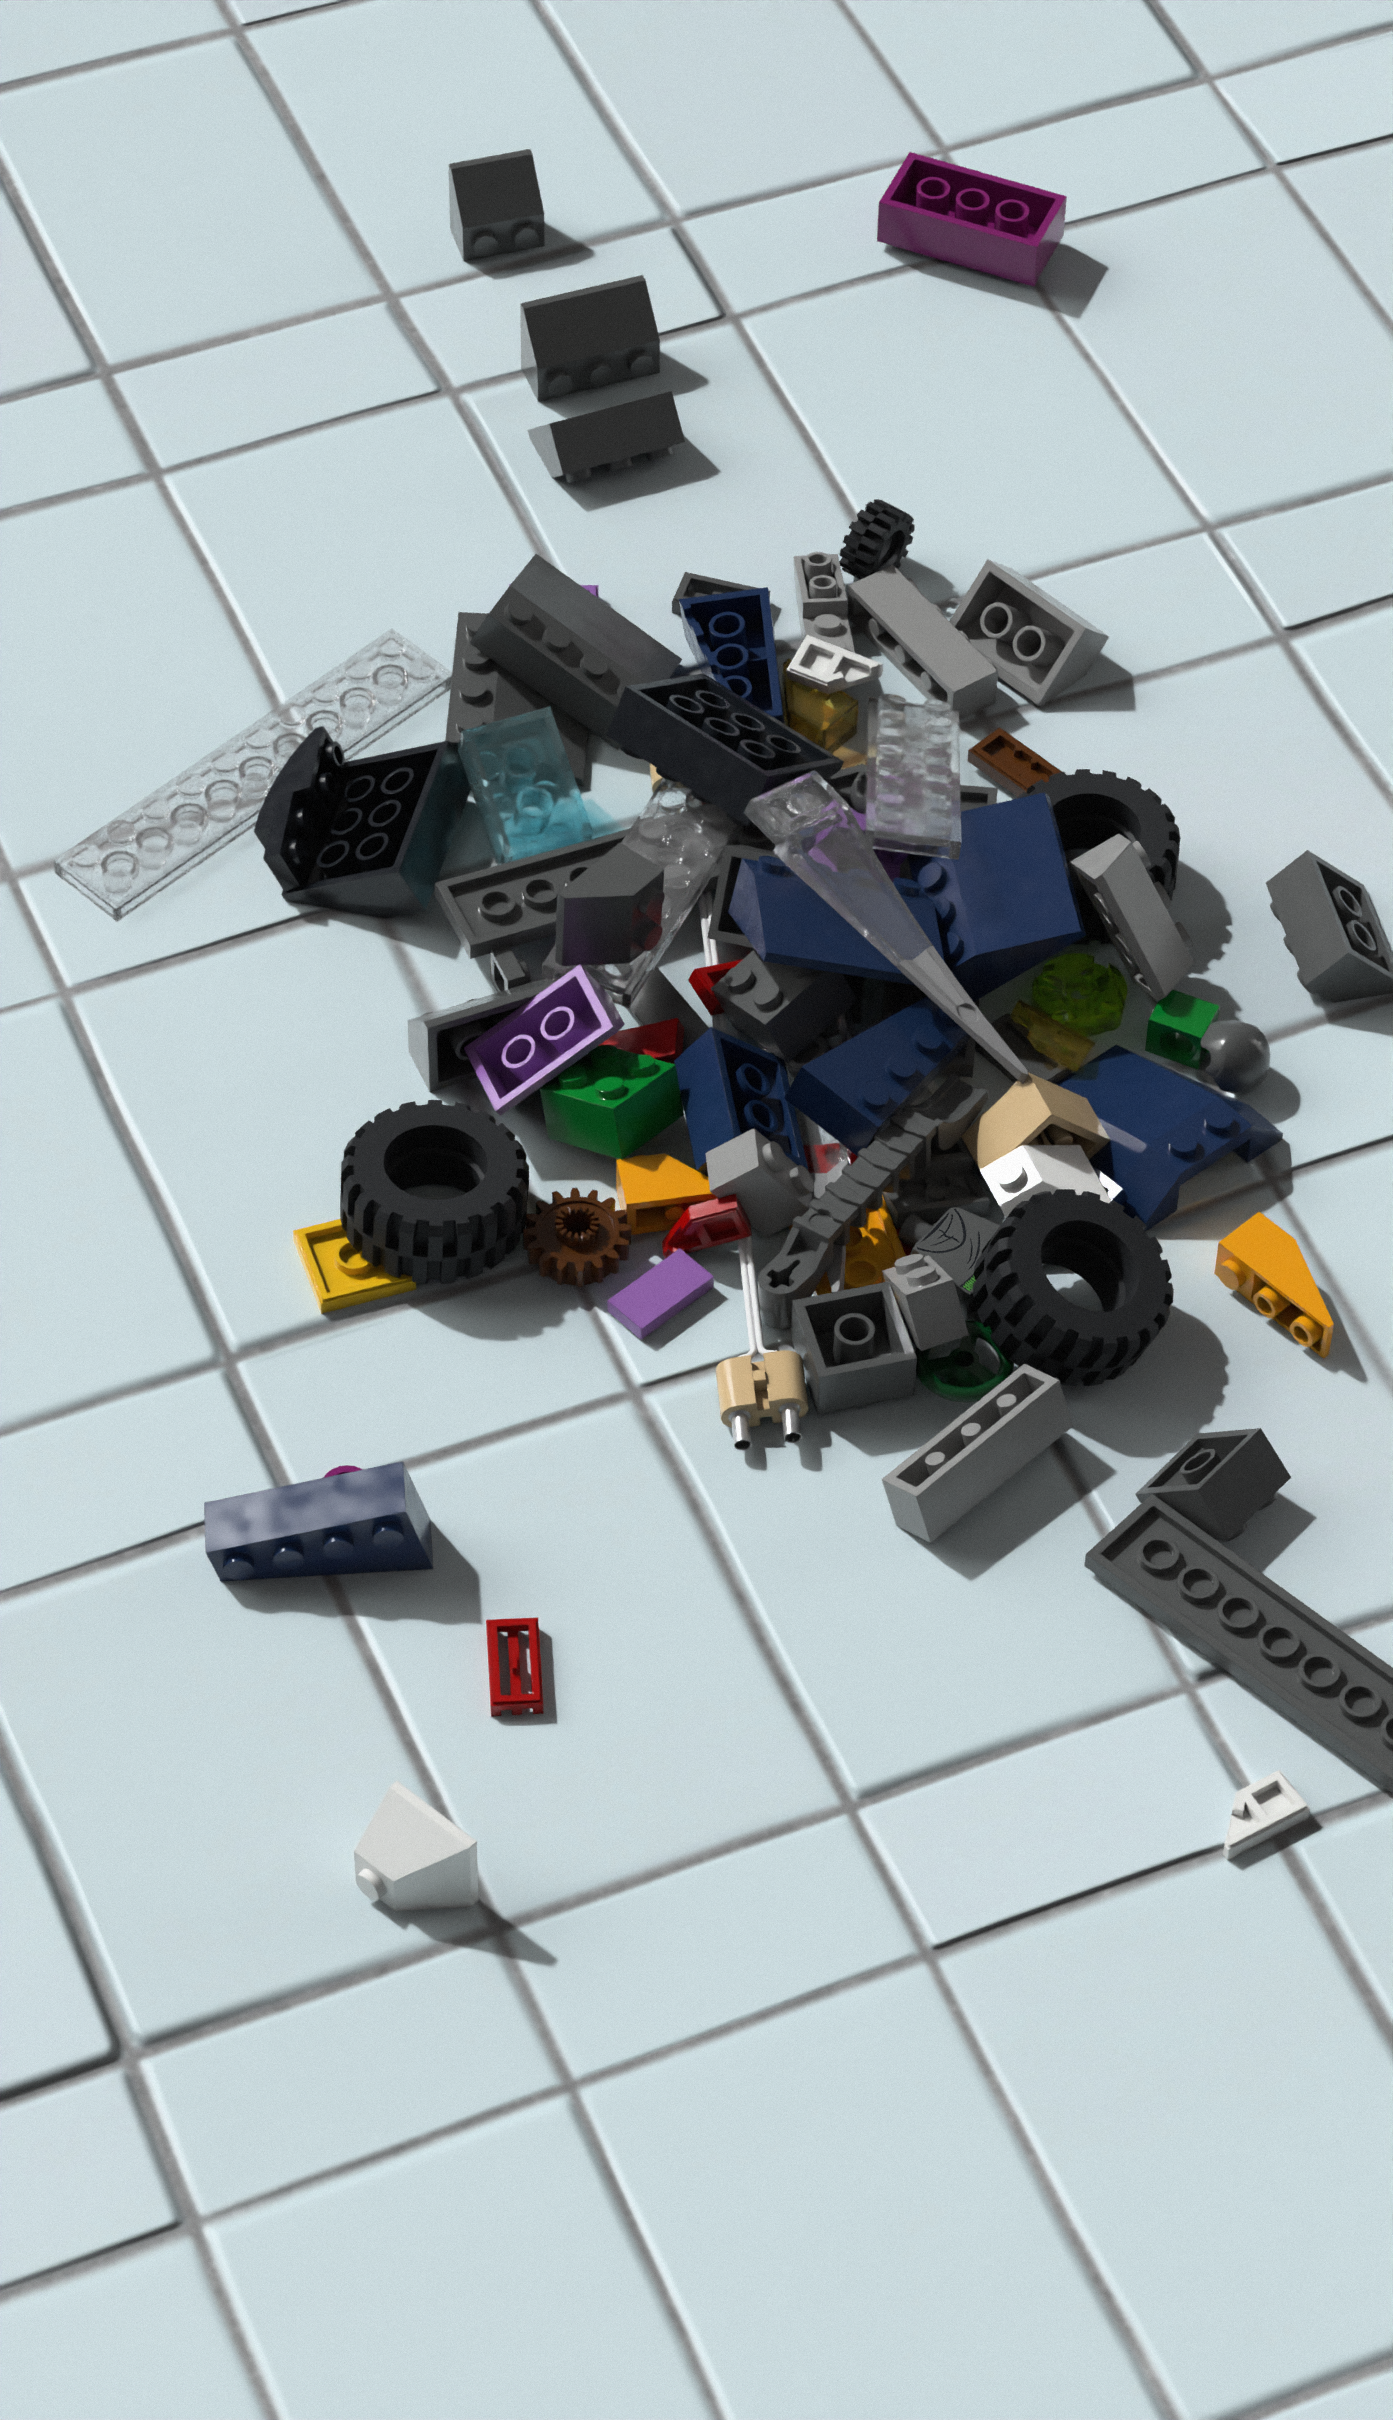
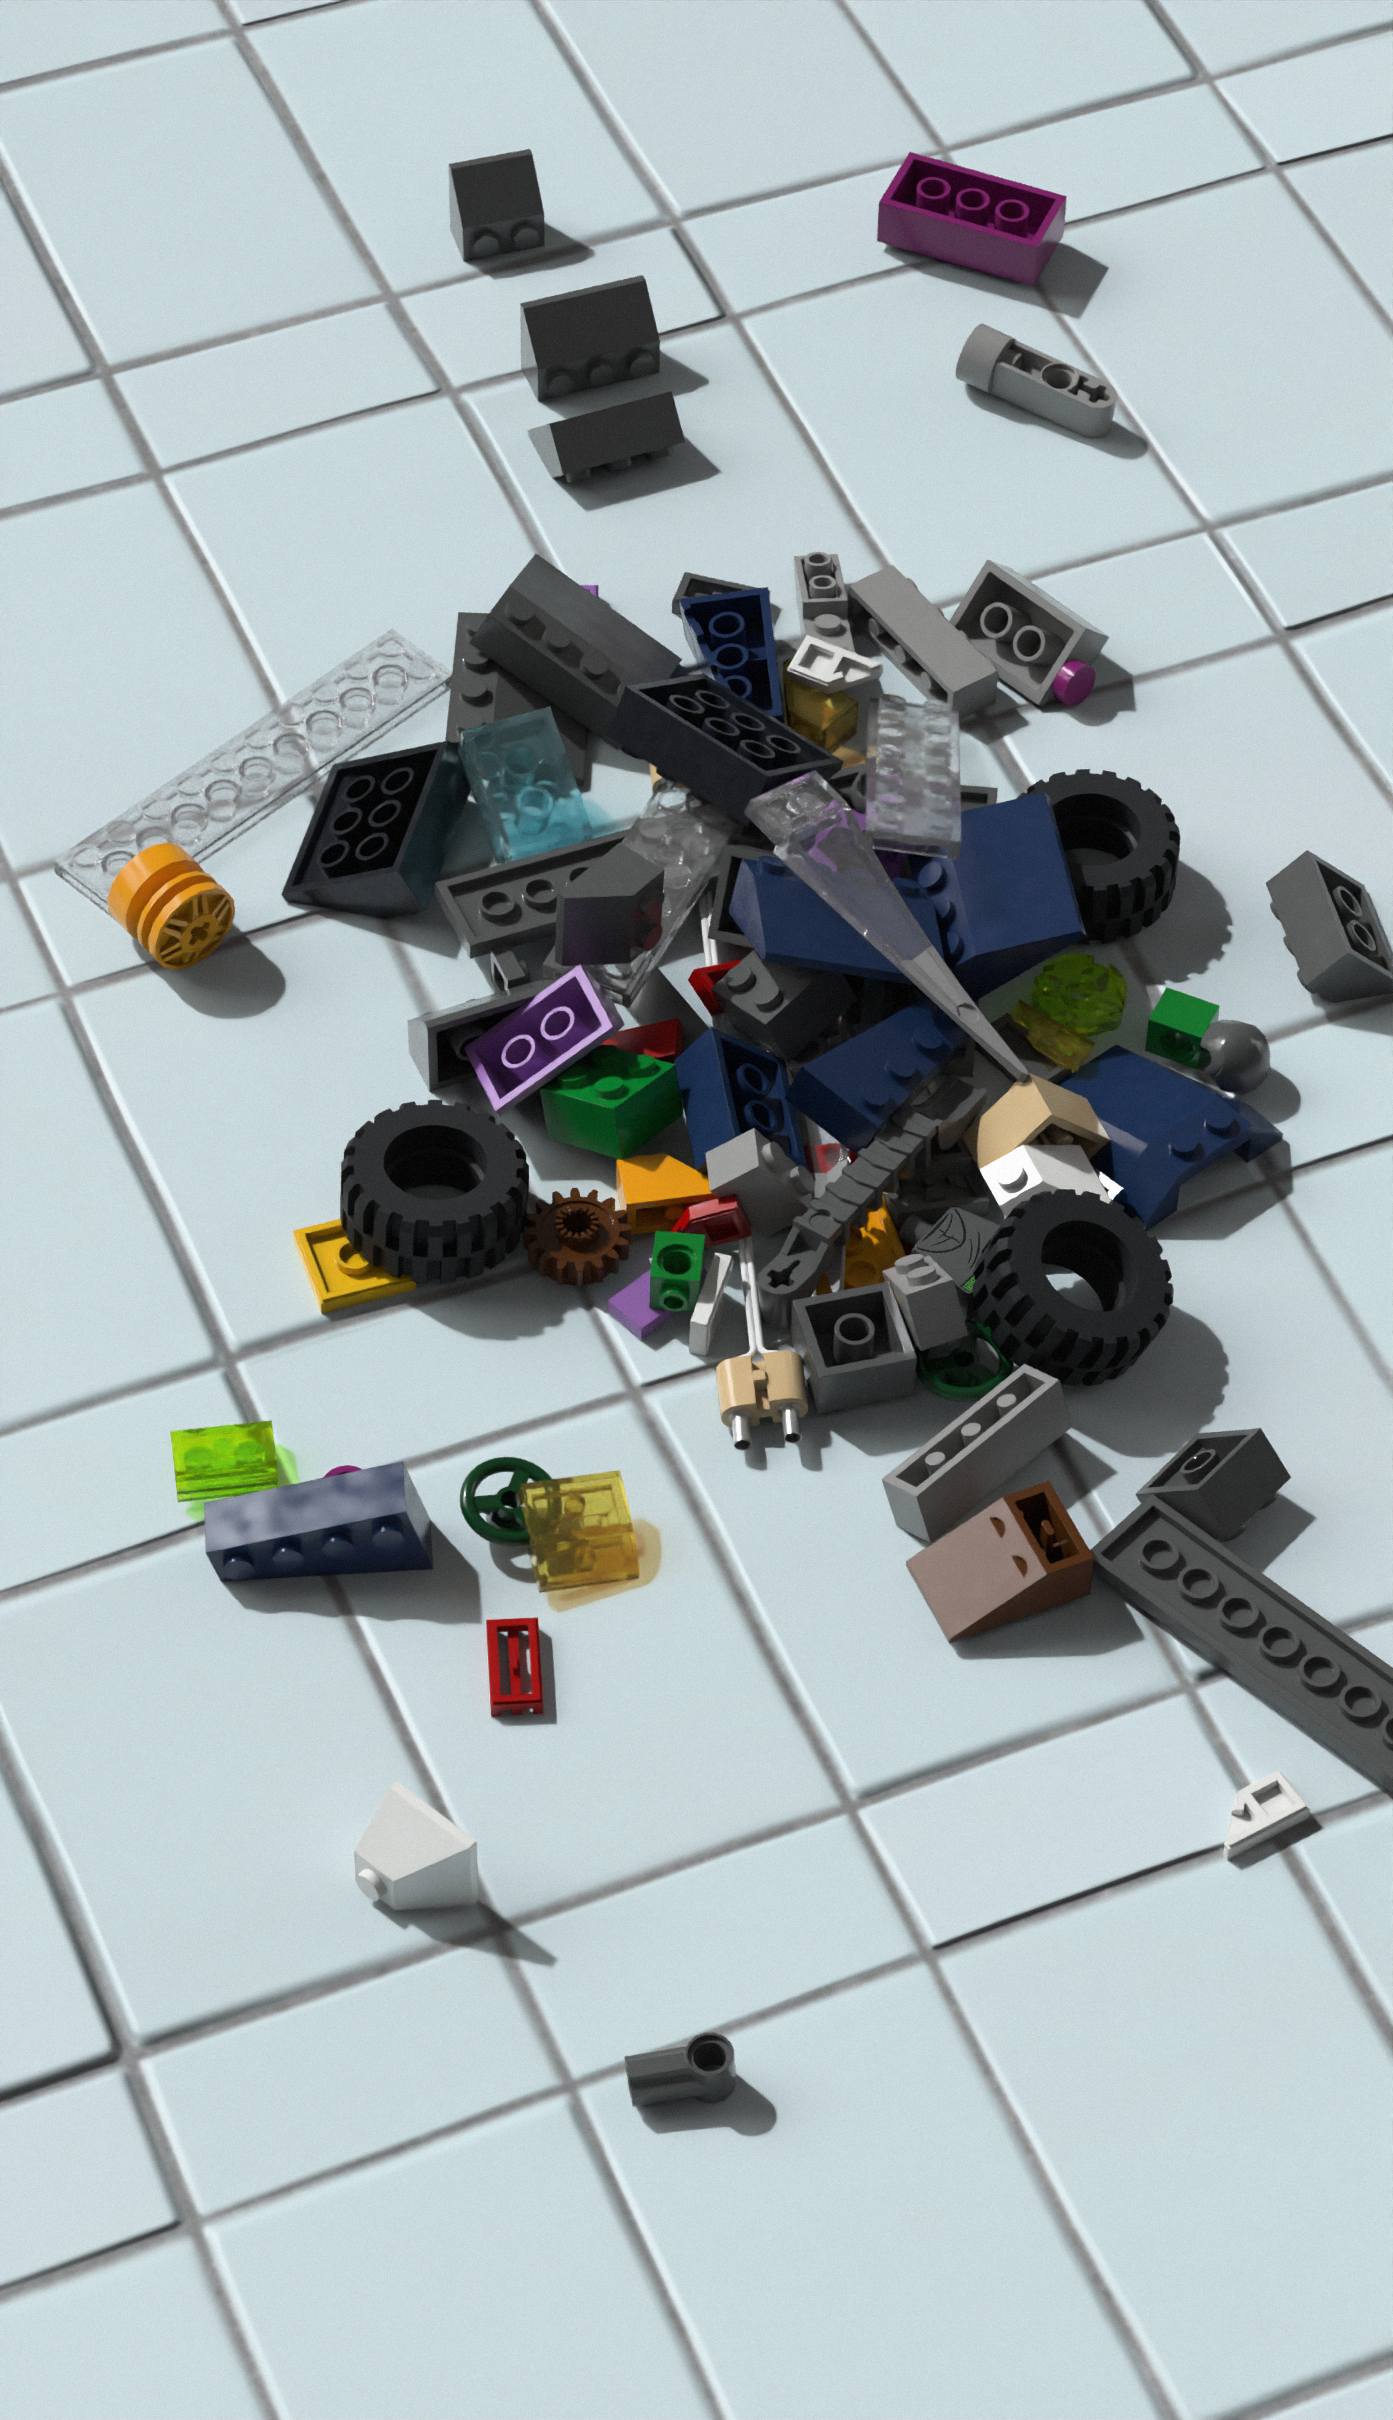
black slope [254,726,345,891] -> none
black tyre [839,499,915,580] -> none
reddish brown plate [968,727,1062,797] -> none
light grey slope [1070,834,1194,1001] -> none
light orange slope [1214,1212,1334,1359] -> none
none -> light orange wheel [108,842,235,970]
none -> clear neon green plate [170,1420,280,1502]
none -> dark green piece [459,1457,561,1547]
none -> clear yellow slope [518,1470,640,1593]
none -> dark grey piece [625,2033,736,2107]
none -> green brick [649,1231,705,1312]
none -> white tile [689,1252,734,1356]
none -> slope [906,1481,1094,1644]
none -> light grey beam [956,324,1117,438]
none -> magenta tile [1053,659,1096,707]

